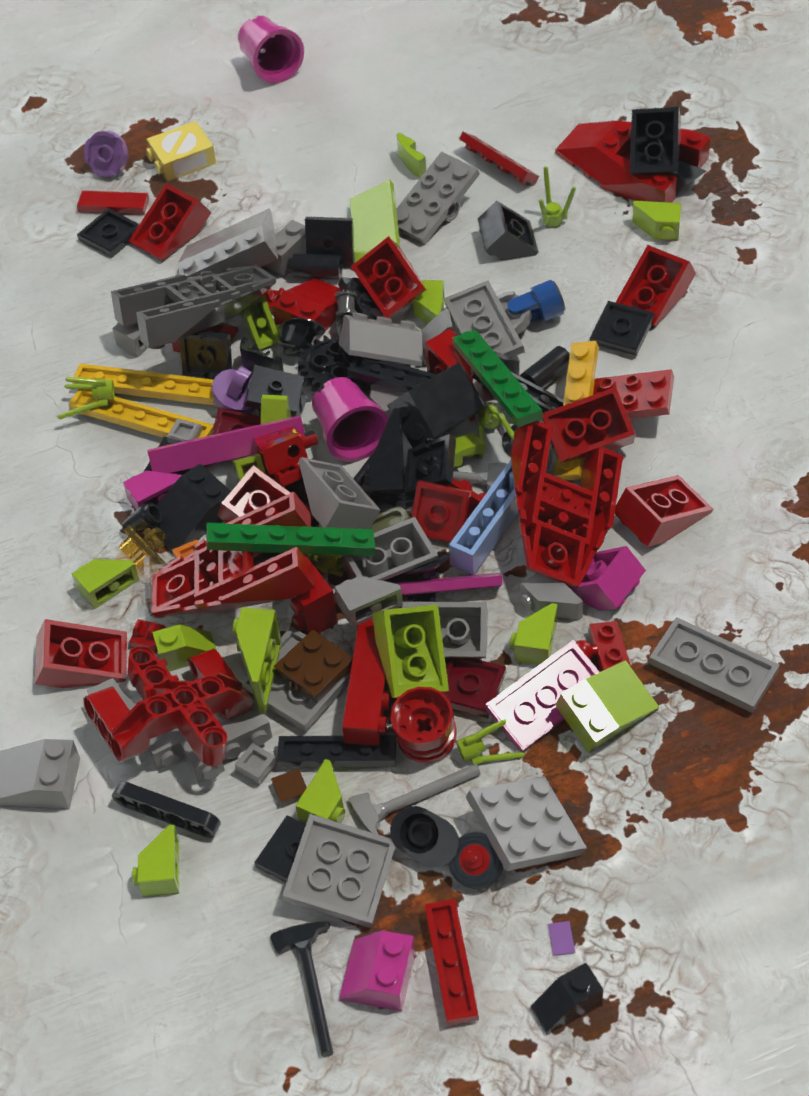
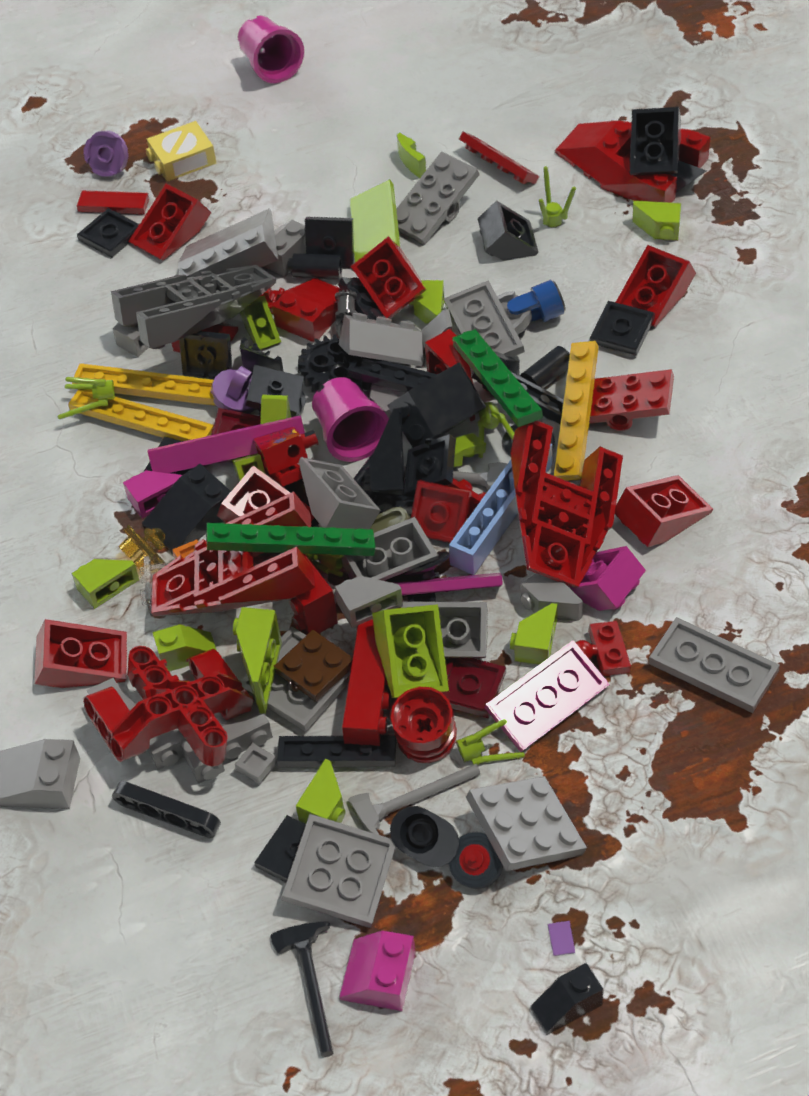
black cone [122,503,162,535] -> none
red tile [129,619,166,653] -> none
lime slope [133,825,179,897] -> none
light grey tile [167,419,202,444] -> none
reddish brown tile [271,768,307,807] -> none
black piece [276,318,325,356] -> none
red plate [424,899,479,1026] -> none
red slope [542,387,635,463] -> none
lime slope [555,660,659,753] -> none

